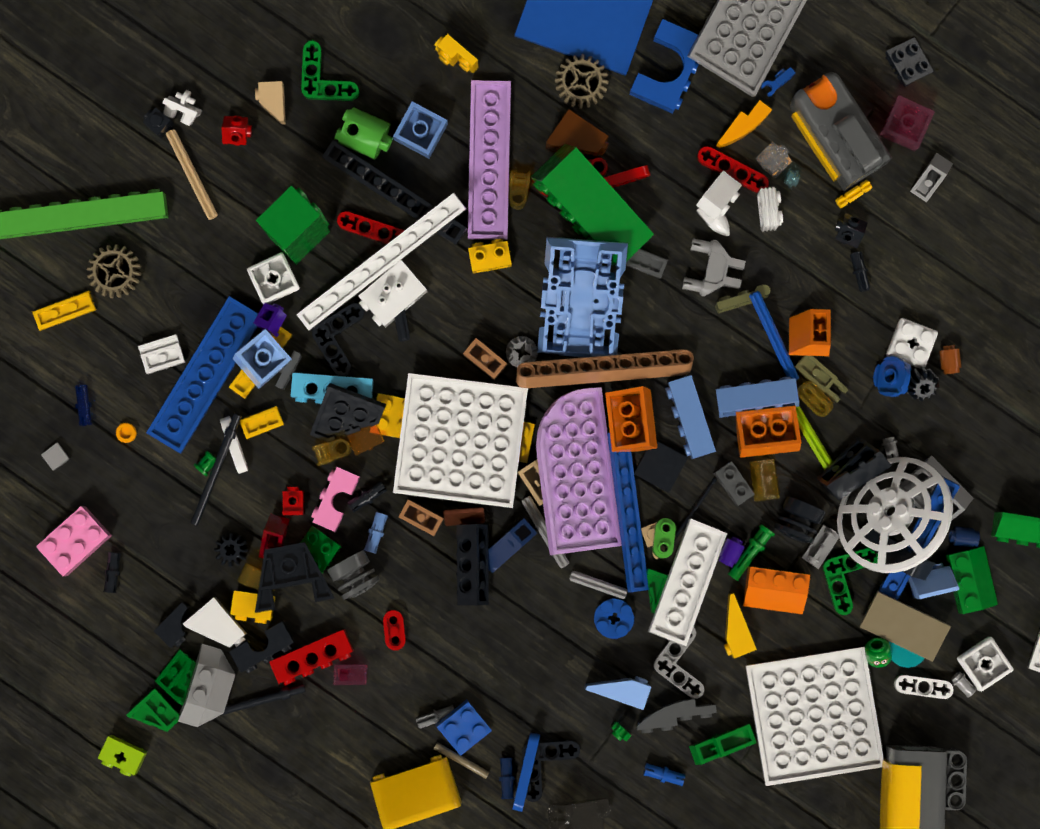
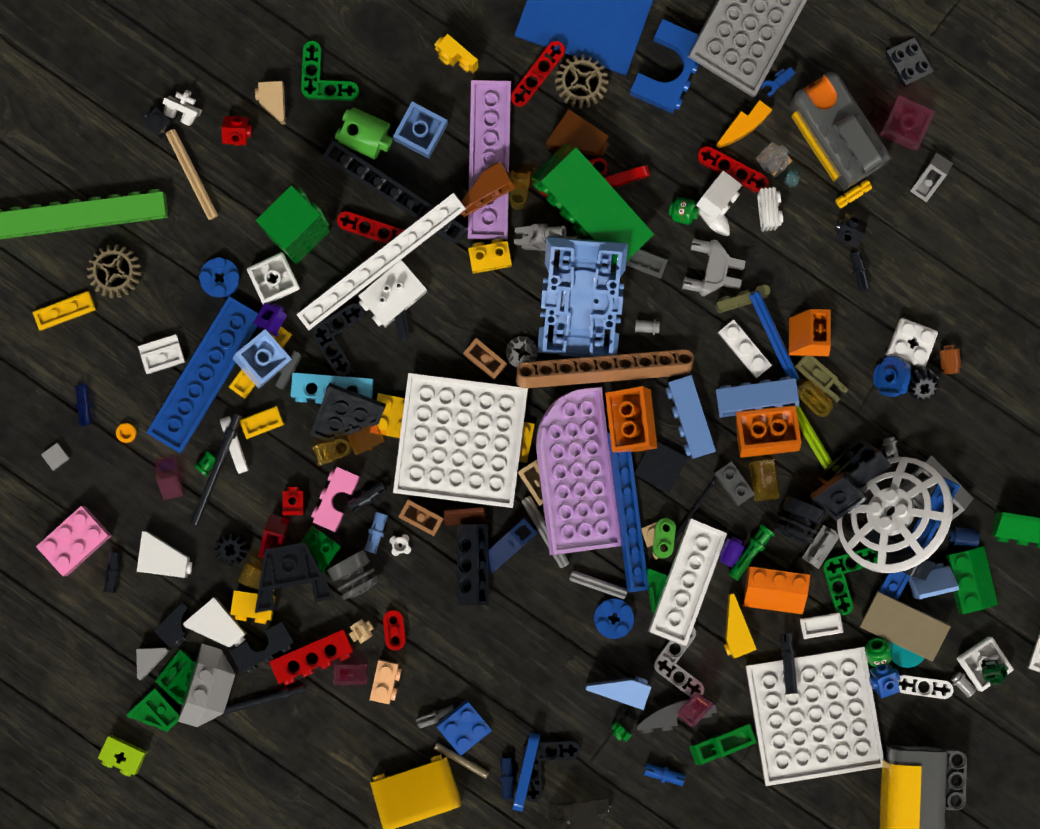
none -> light grey slope [136,647,170,680]
none -> white slope [137,531,192,578]
none -> clear pink slope [155,457,184,500]
none -> blue plate [199,257,240,298]
none -> tan gear [349,619,374,644]
none -> light nougat brick [370,659,402,704]
none -> white plate [390,534,411,556]
none -> dark orange slope [461,162,516,217]
none -> red beam [511,41,565,107]
none -> light grey connector [514,224,581,252]
none -> light grey pin [635,319,660,335]
none -> green head [669,197,700,225]
none -> clear pink slope [677,690,714,728]
none -> white plate [718,320,772,378]
none -> black pin [779,633,798,695]
none -> white tile [800,612,844,639]
none -> black plate [810,472,868,521]
none -> blue brick [869,664,900,699]
none -> dark green gear [982,659,1008,685]

